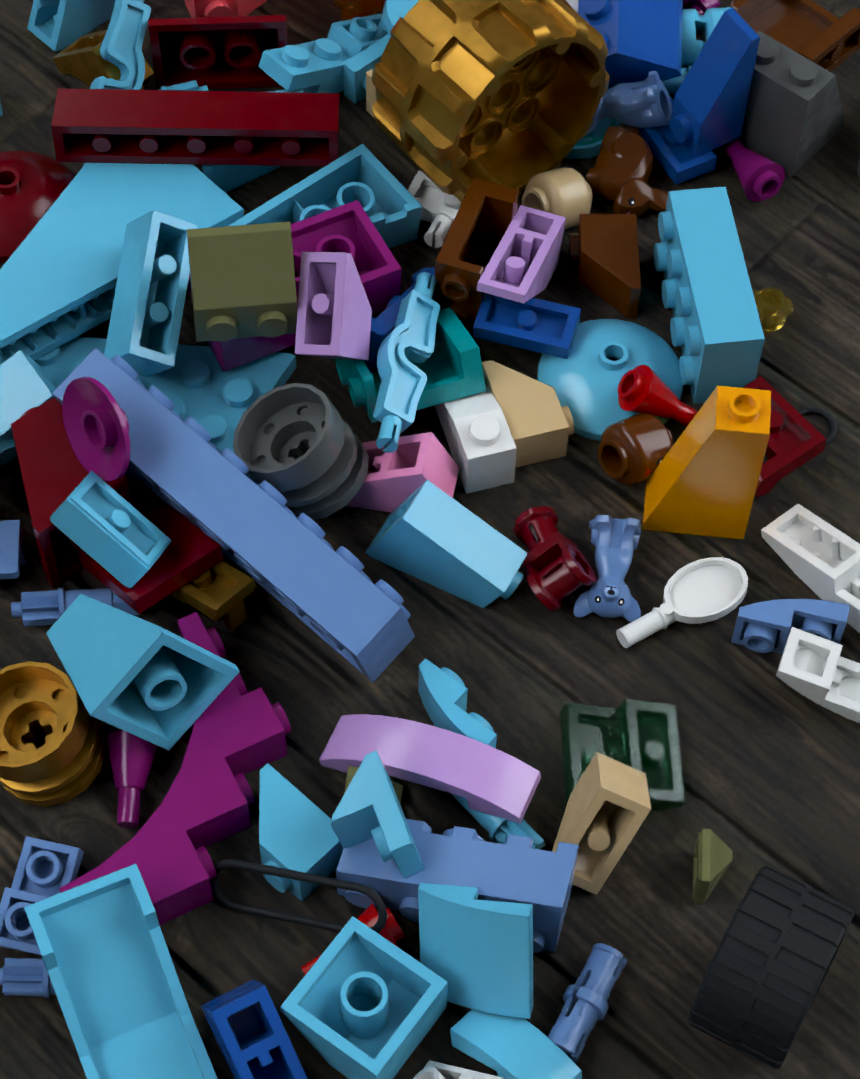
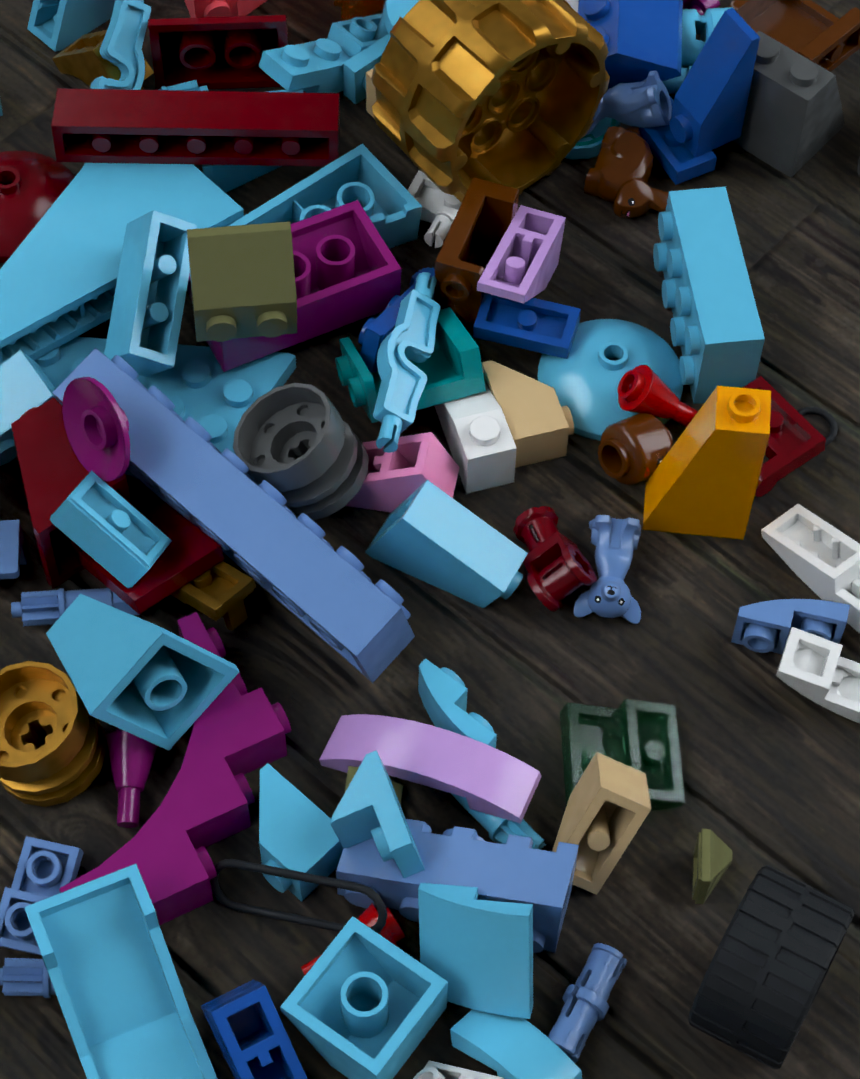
lavender slope [295,252,372,360] -> none
tan head [522,167,593,230] -> none
reddish brown slope [568,214,641,318] -> none
white piece [616,557,748,648] -> none
magenta cone [720,139,785,202] -> none
clear yellow plate [753,287,793,332] -> none

